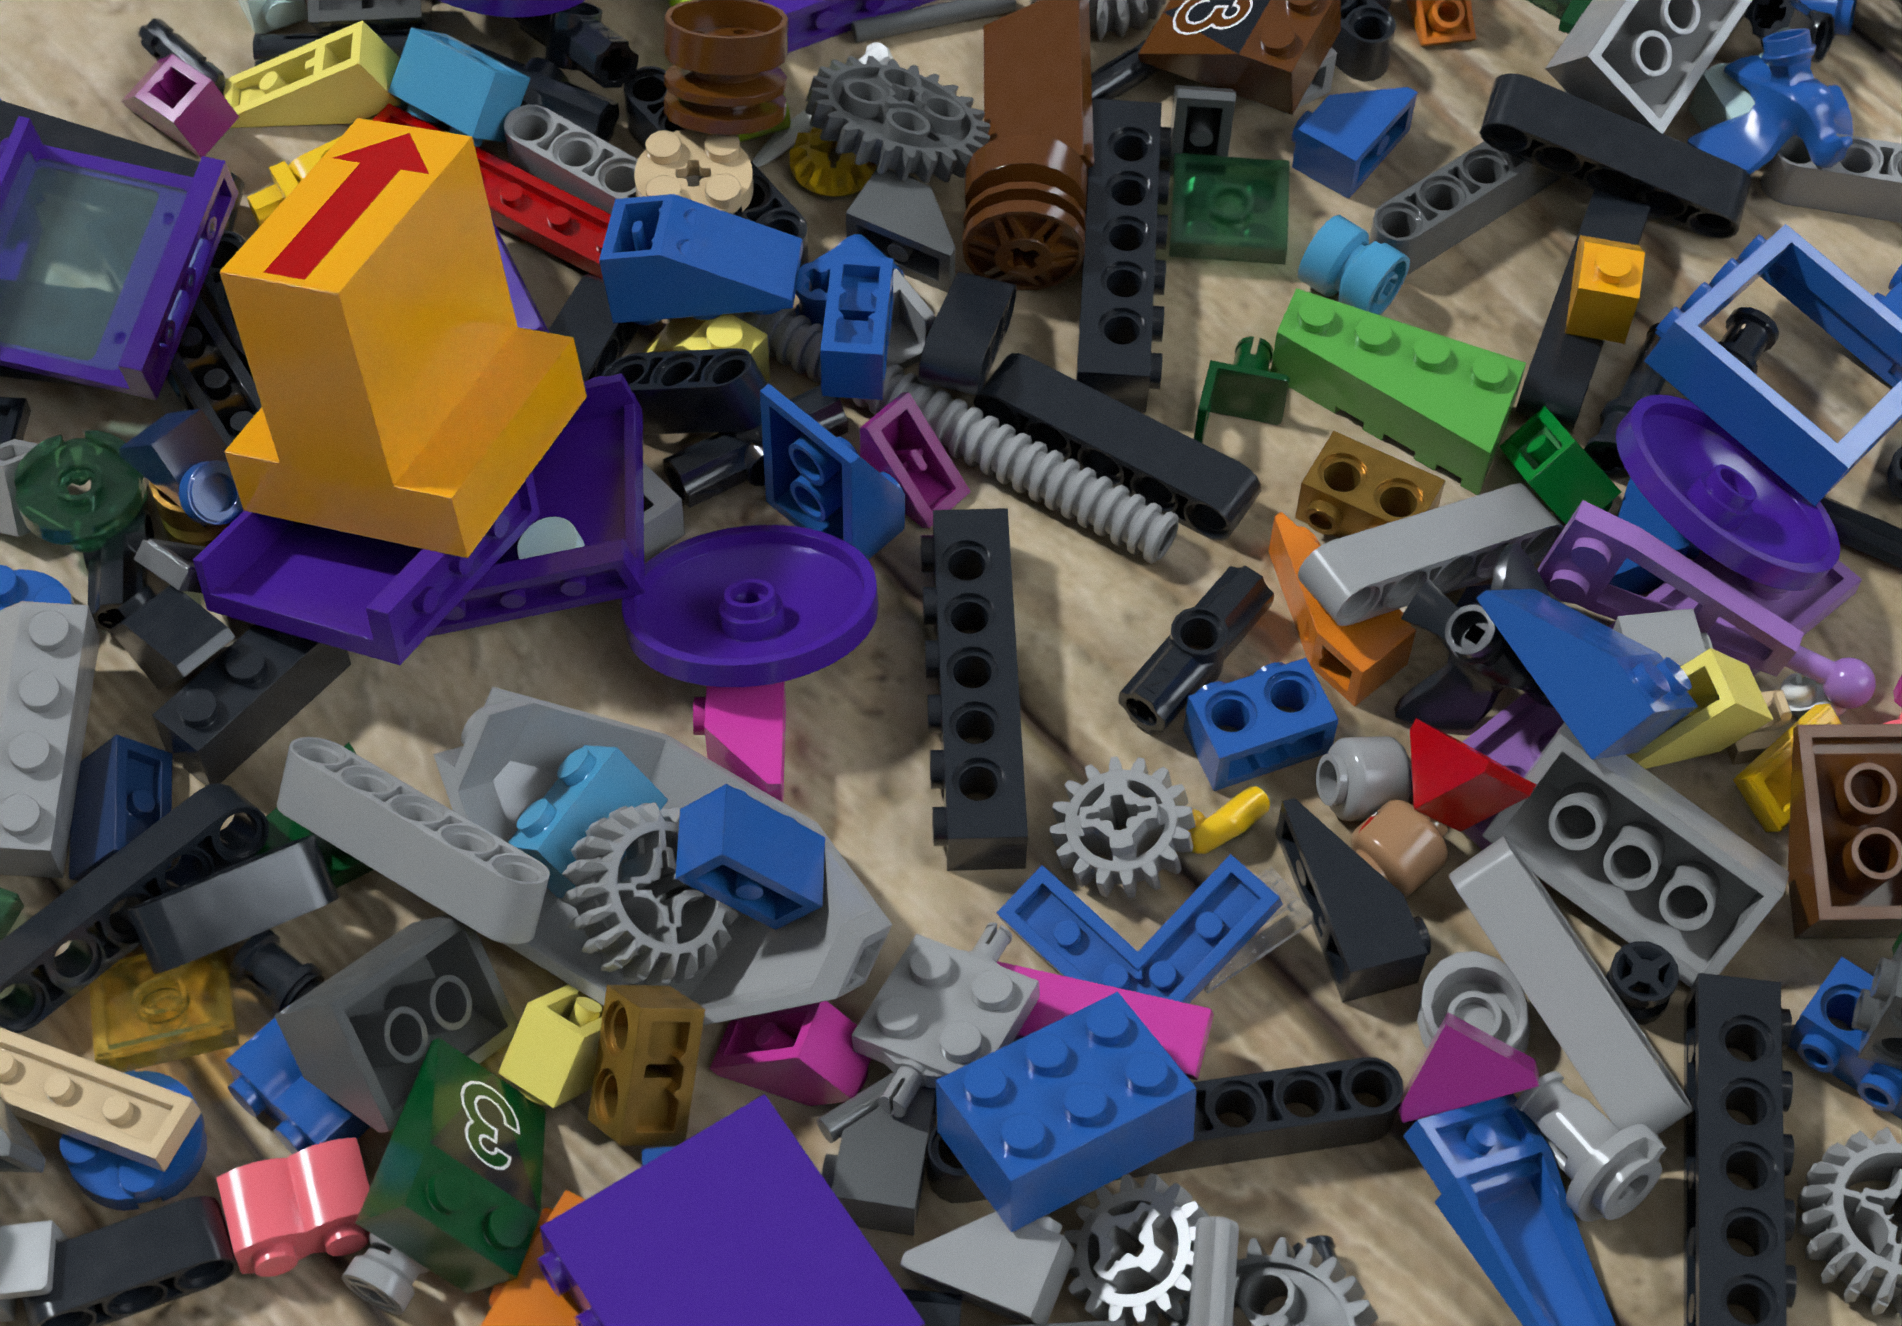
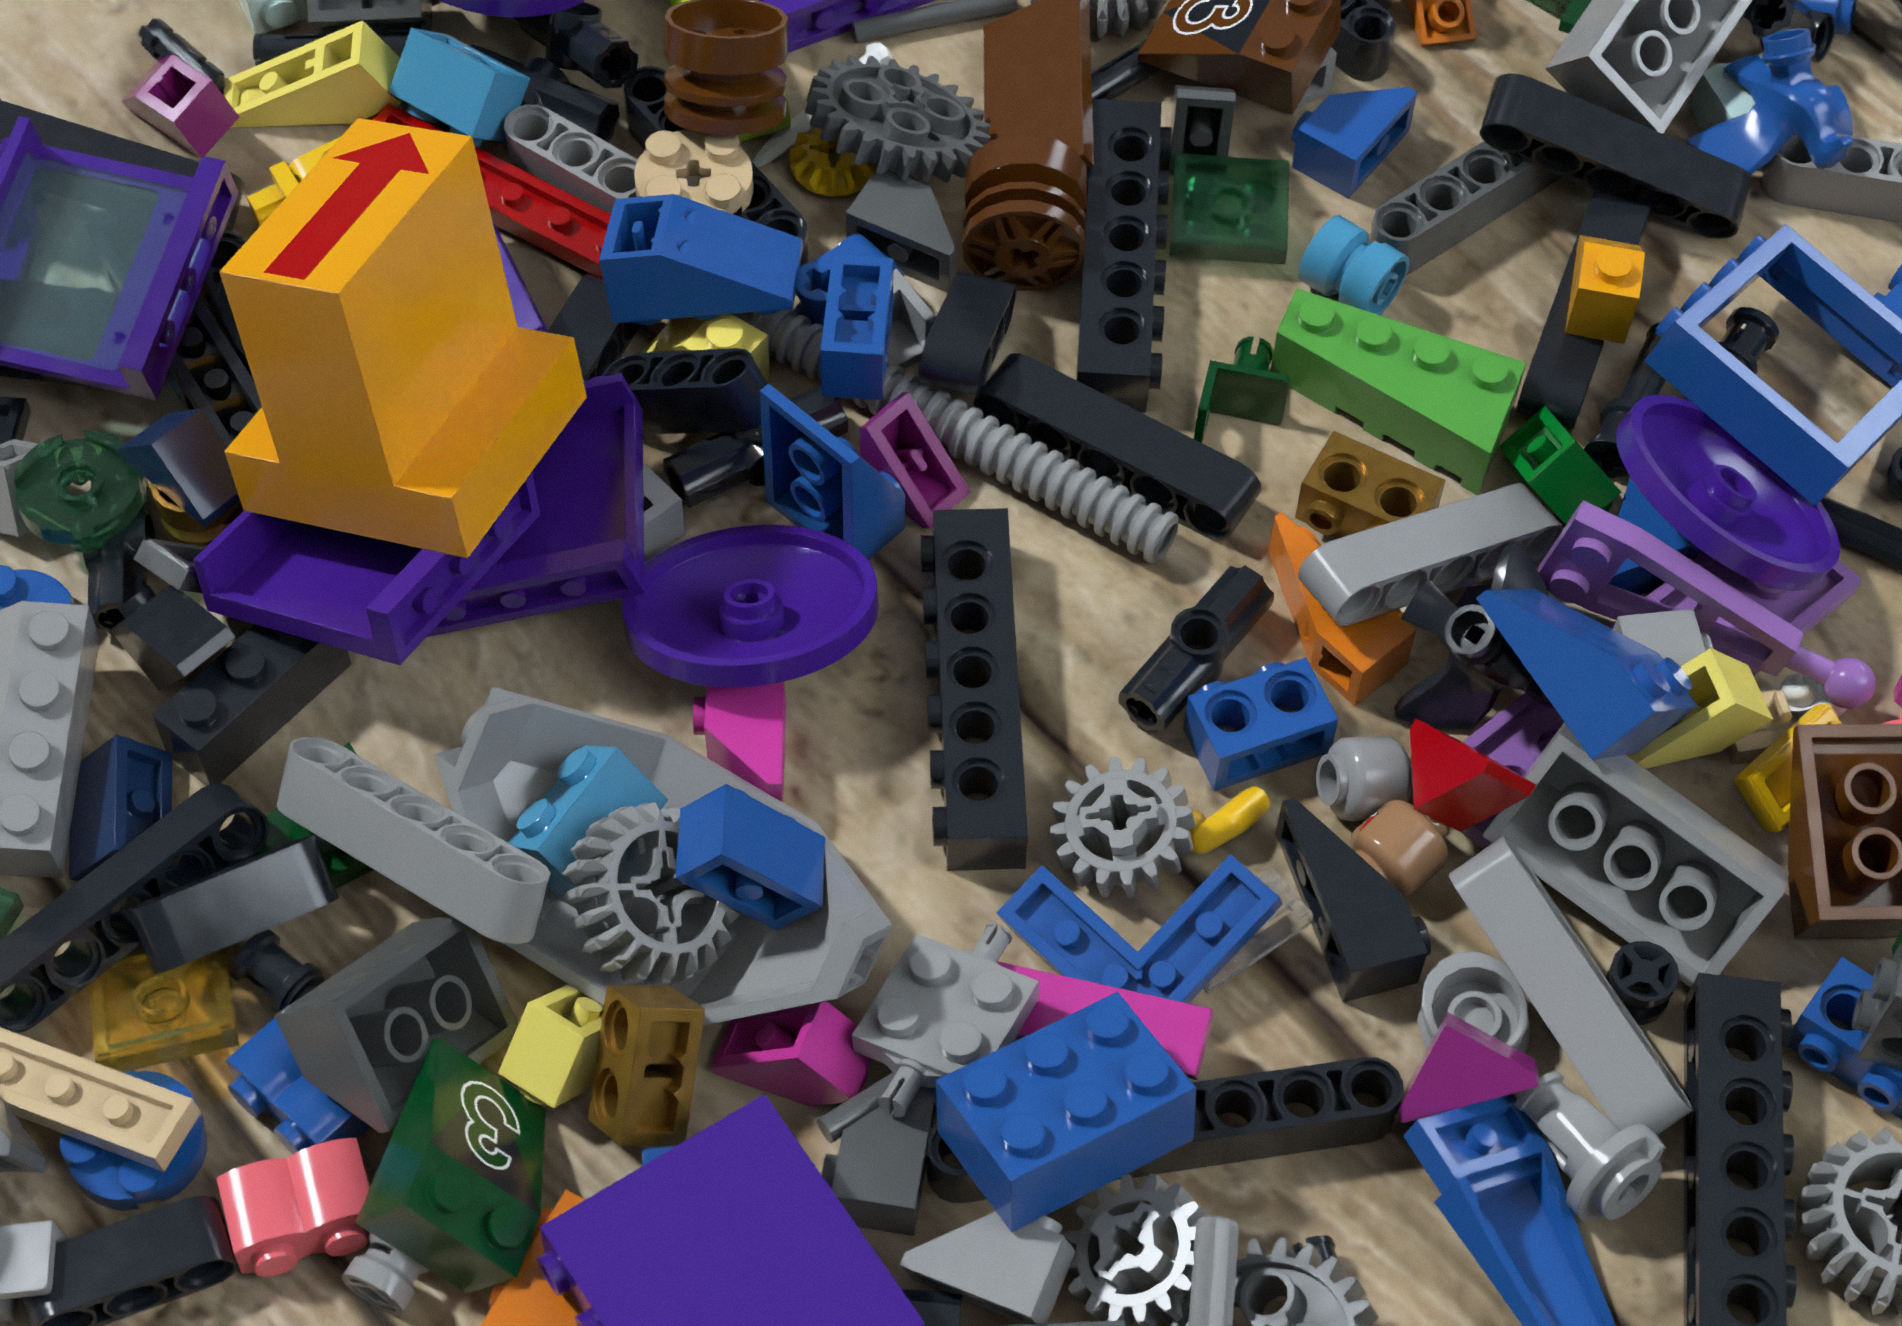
blue tile [179,460,244,525] -> none
light aqua tile [517,517,585,559] -> none

